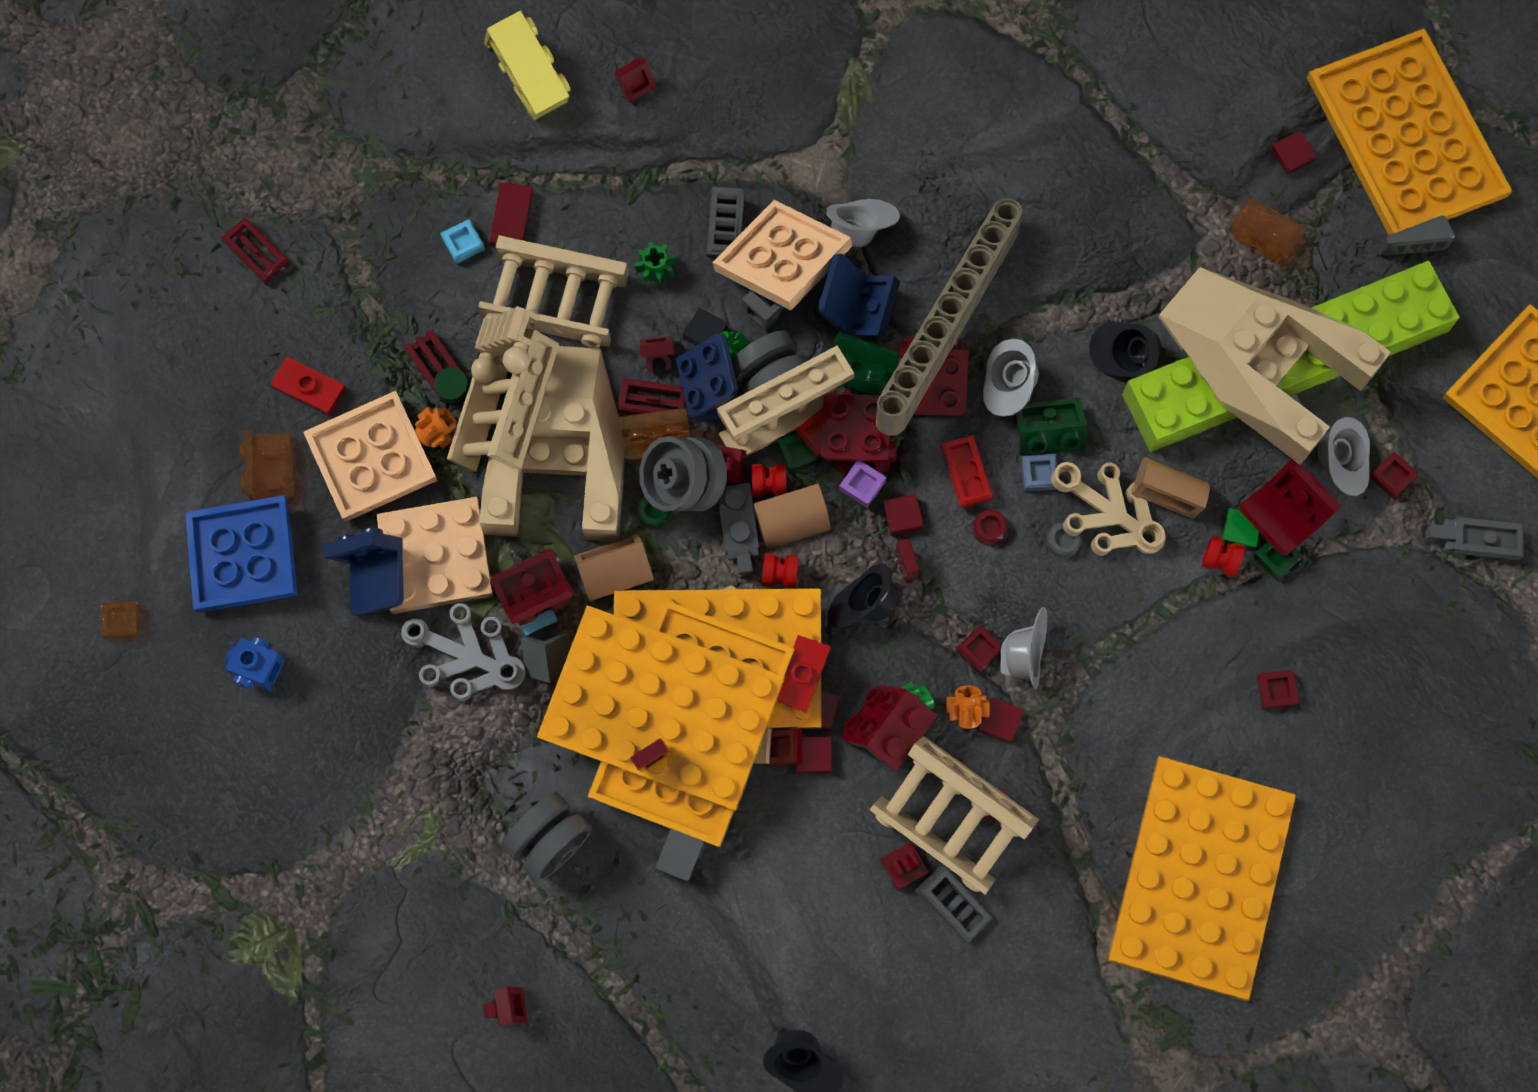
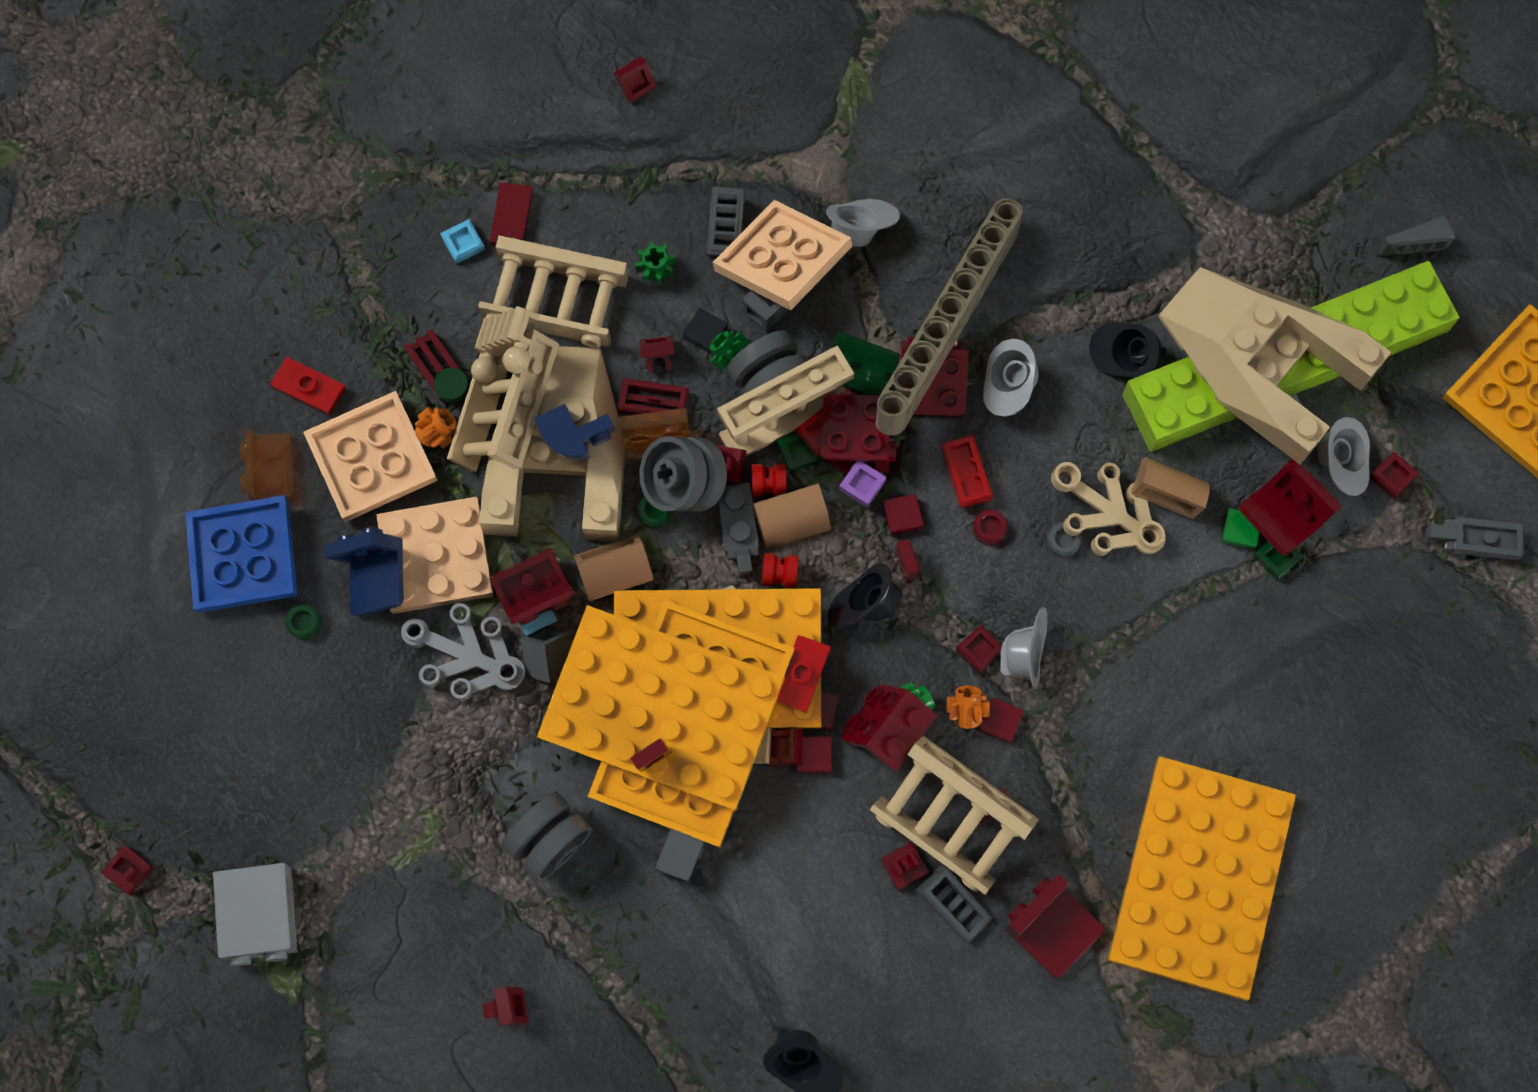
clear orange tile [101,601,139,639] -> none
dark red tile [221,217,290,286] -> none
blue brick [225,637,285,692] -> none
light yellow wedge [484,10,571,120] -> none
dark blue bracket [676,333,738,423] -> none
dark blue bracket [819,254,901,341] -> none
dark green bracket [1014,398,1088,456] -> none
sand blue tile [1021,454,1057,492] -> none
red wheel [1201,535,1246,578] -> none
clear orange bracket [1228,196,1307,264] -> none
dark red tile [1256,670,1299,710] -> none
dark red tile [1270,131,1317,175] -> none
light orange plate [1307,28,1512,235] -> none
none -> dark red tile [101,845,154,896]
none -> light grey brick [213,863,297,966]
none -> dark green tile [285,604,321,640]
none -> dark blue brick [534,404,616,461]
none -> dark red bracket [1005,874,1104,978]

